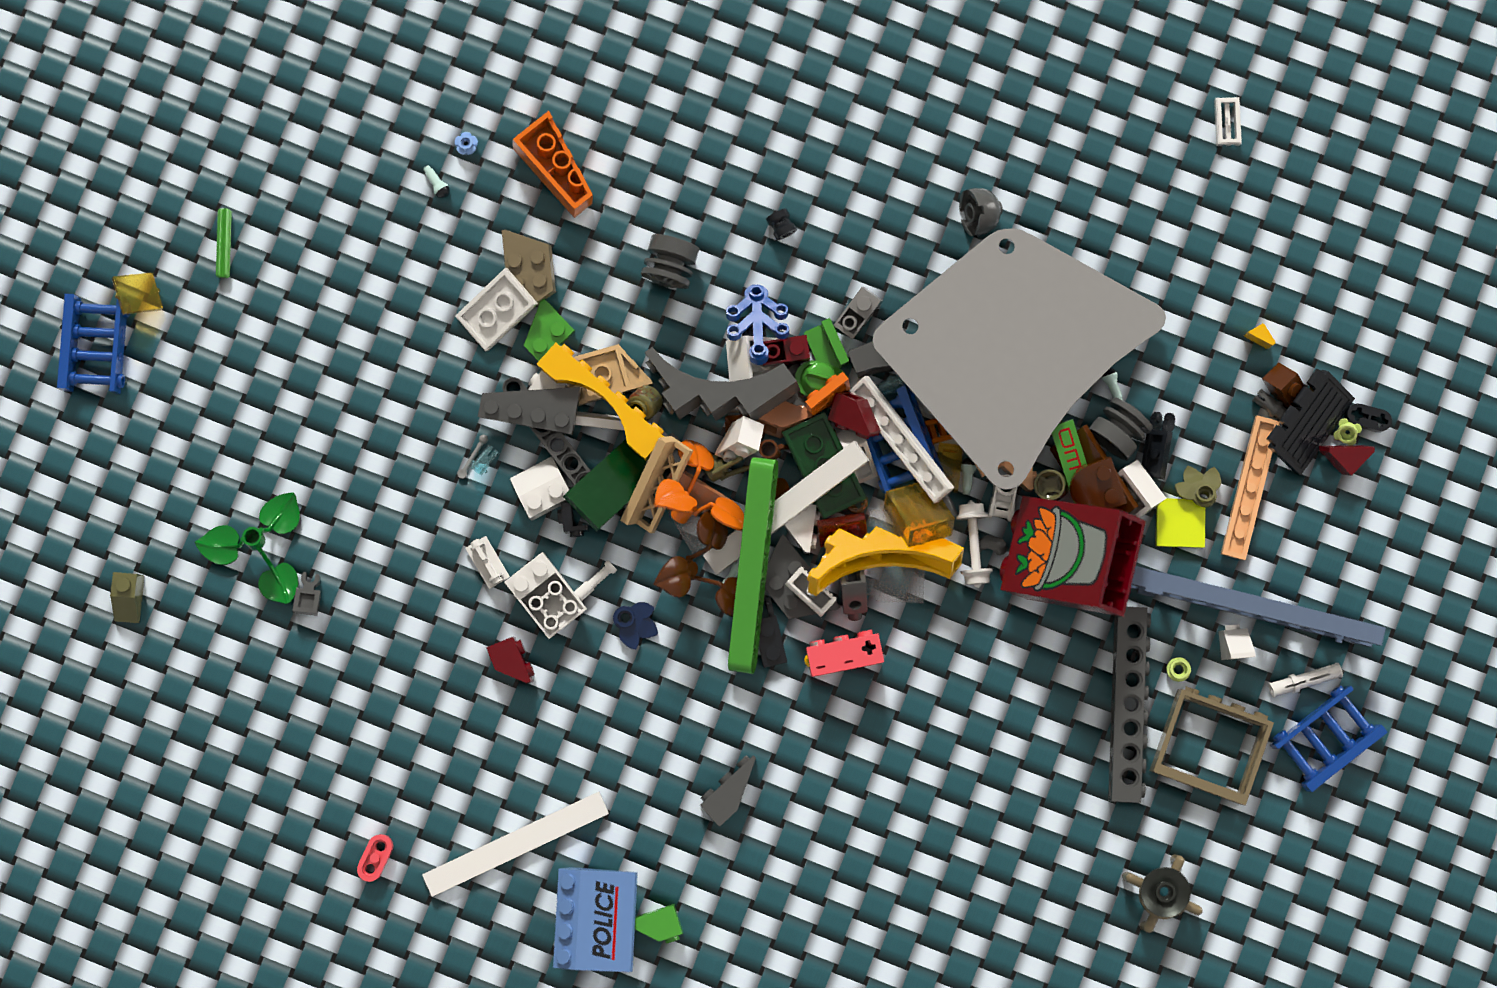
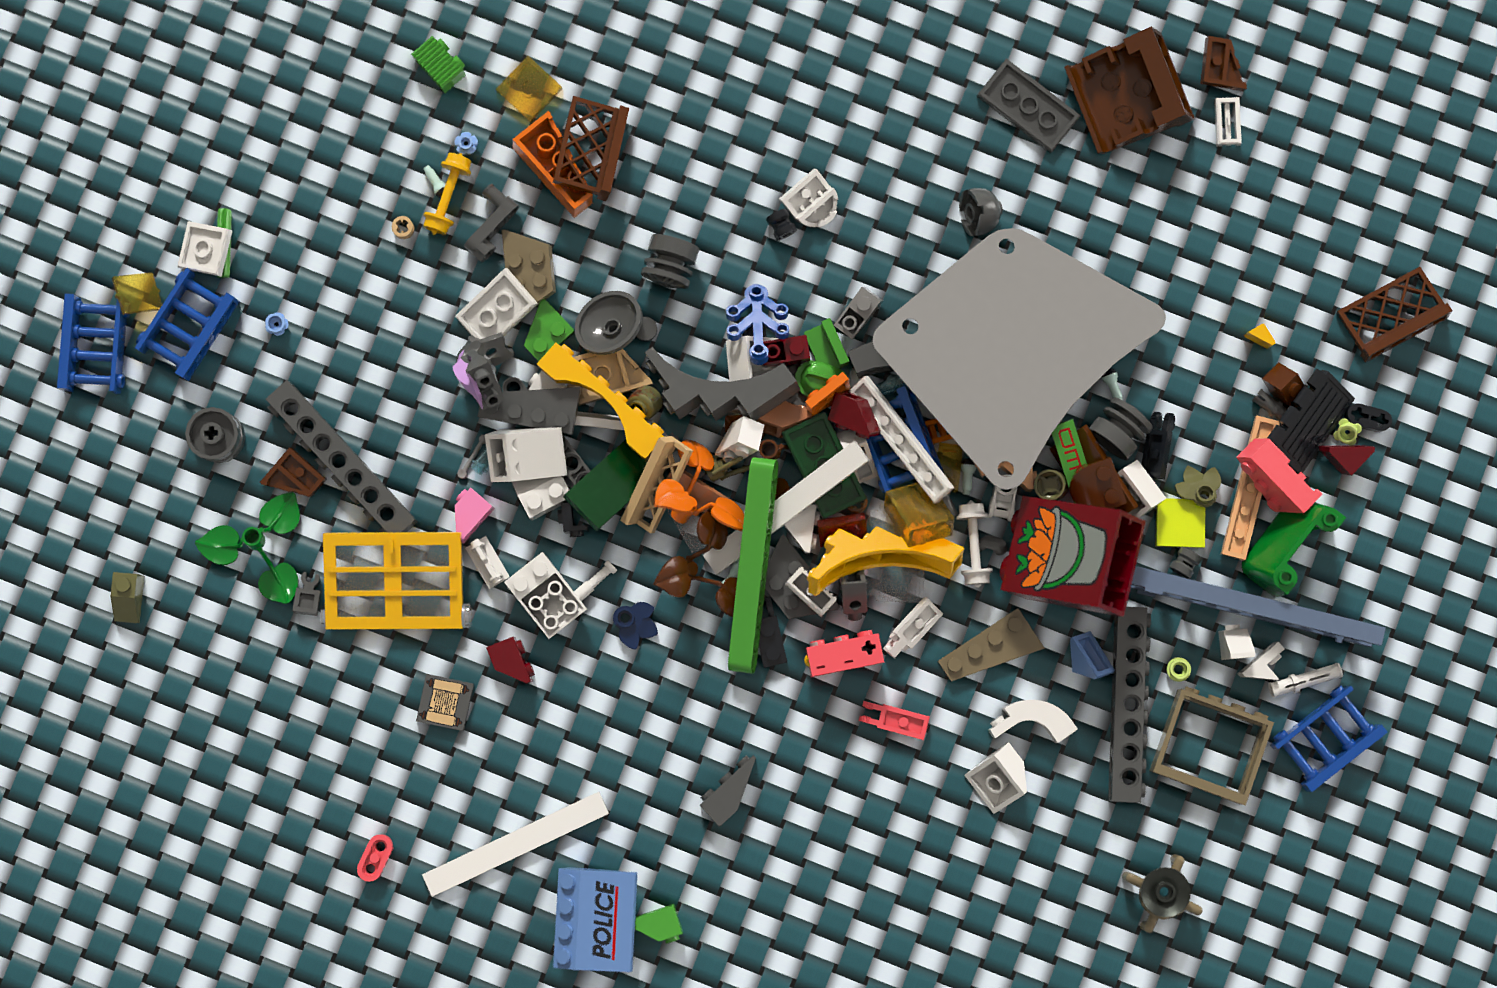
none -> blue fence [135,268,240,381]
none -> white tile [177,221,232,277]
none -> dark grey wheel [185,407,246,463]
none -> reddish brown wing [260,447,327,497]
none -> light blue plate [265,312,289,336]
none -> dark grey brick [266,380,418,532]
none -> door [320,532,472,629]
none -> tan bush [392,216,415,239]
none -> bright green brick [411,36,466,93]
none -> tile [416,674,474,731]
none -> yellow piece [423,153,471,235]
none -> dark grey hips [452,332,515,410]
none -> bright pink slope [455,488,495,544]
none -> dark grey beam [464,183,519,263]
none -> white slope [485,427,567,482]
none -> clear yellow tile [496,56,563,123]
none -> reddish brown fence [552,96,629,201]
none -> dark grey dish [575,291,643,355]
none -> dark grey tile [636,317,658,342]
none -> white slope [779,168,838,227]
none -> coral hinge [858,701,930,740]
none -> white hinge [883,596,943,658]
none -> dark tan wing [937,608,1044,681]
none -> white slope [964,742,1027,814]
none -> dark grey tile [977,58,1081,153]
none -> white arch [988,700,1077,743]
none -> reddish brown panel [1064,26,1195,154]
none -> medium blue slope [1070,631,1115,679]
none -> dark grey wheel [1169,547,1202,579]
none -> reddish brown wing [1200,36,1247,91]
none -> coral wedge [1236,438,1322,513]
none -> white slope [1237,642,1284,680]
none -> green windscreen [1241,502,1346,598]
none -> reddish brown fence [1337,267,1453,363]

